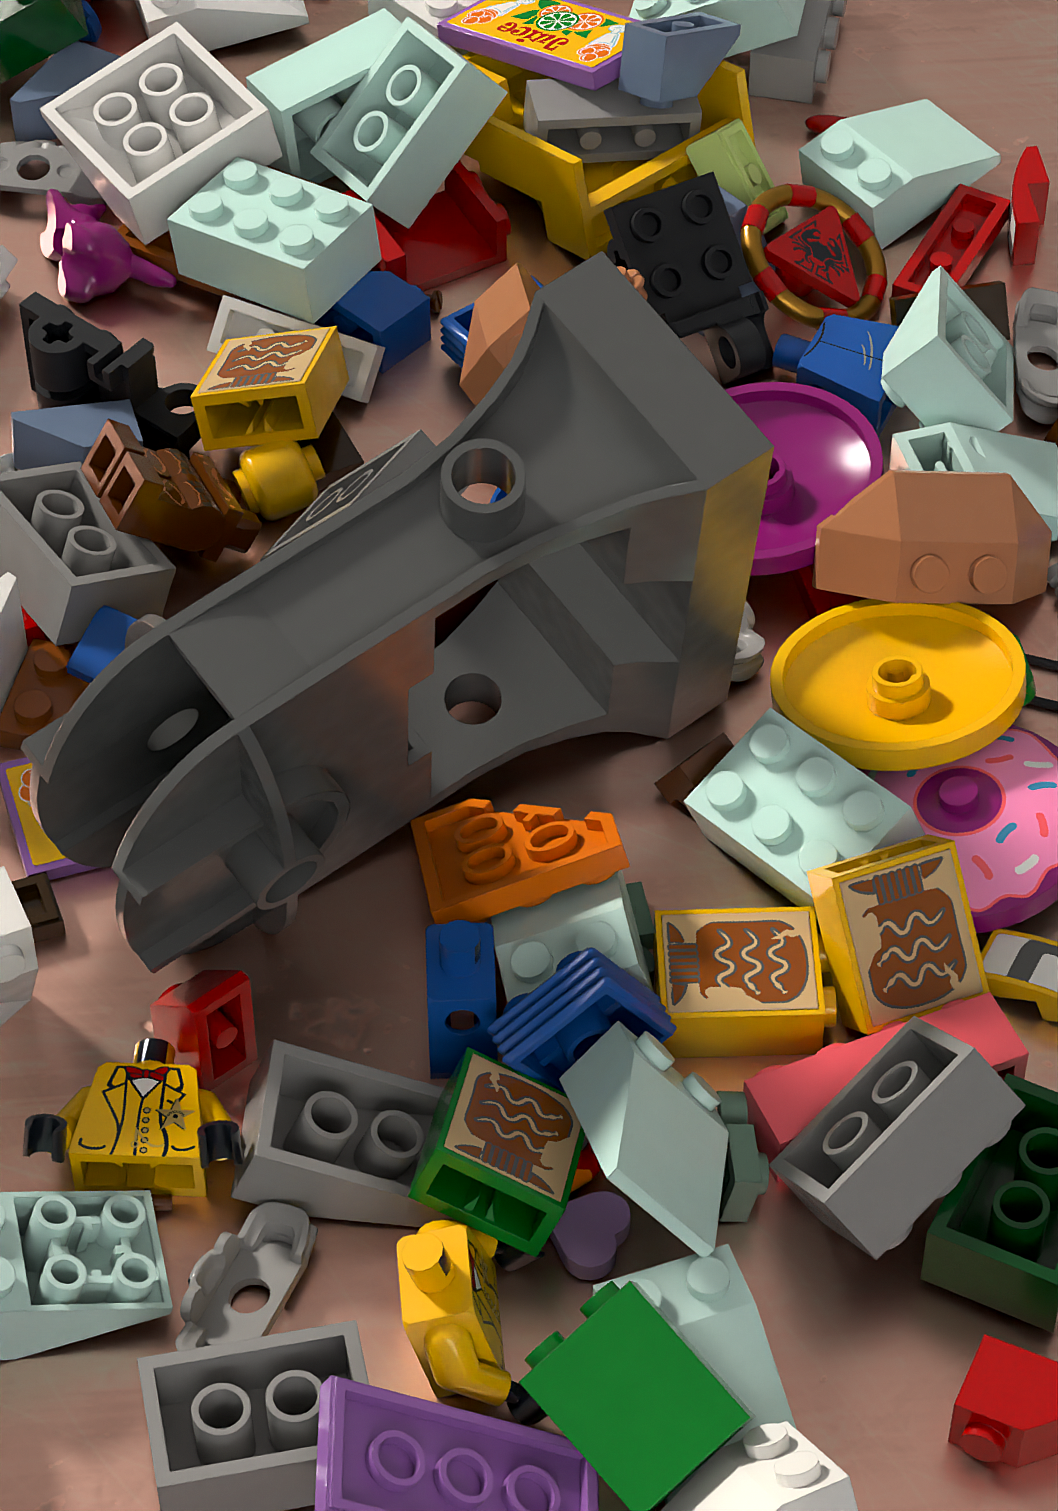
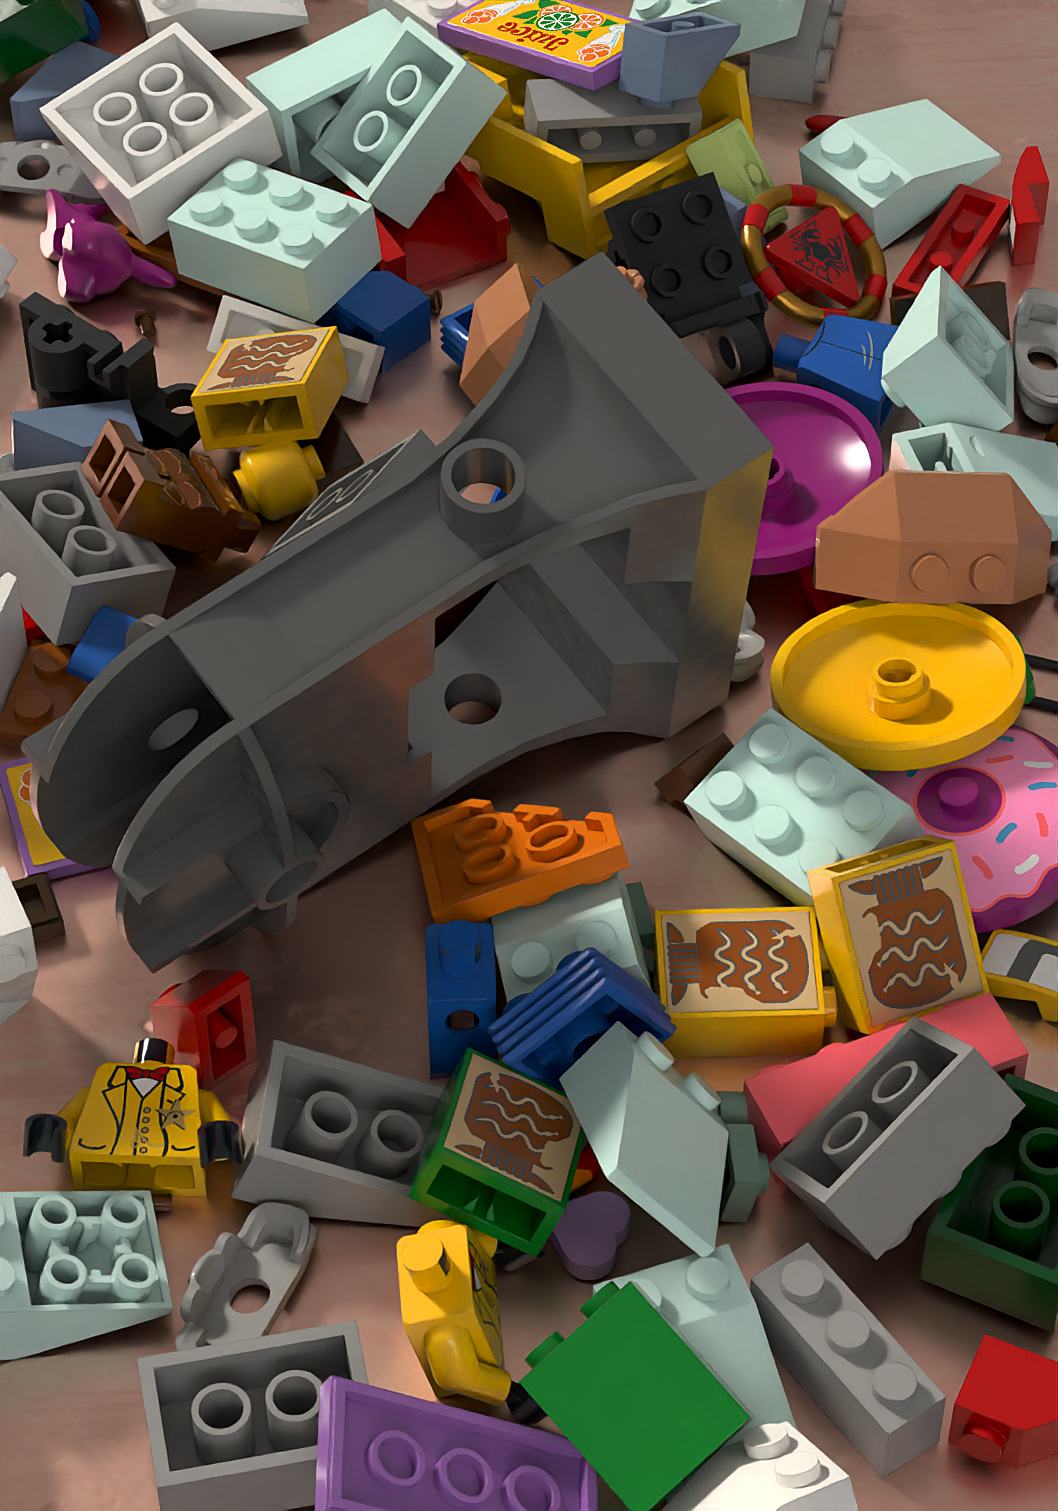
none -> reddish brown piece [134,309,157,337]
none -> light grey brick [750,1242,946,1479]

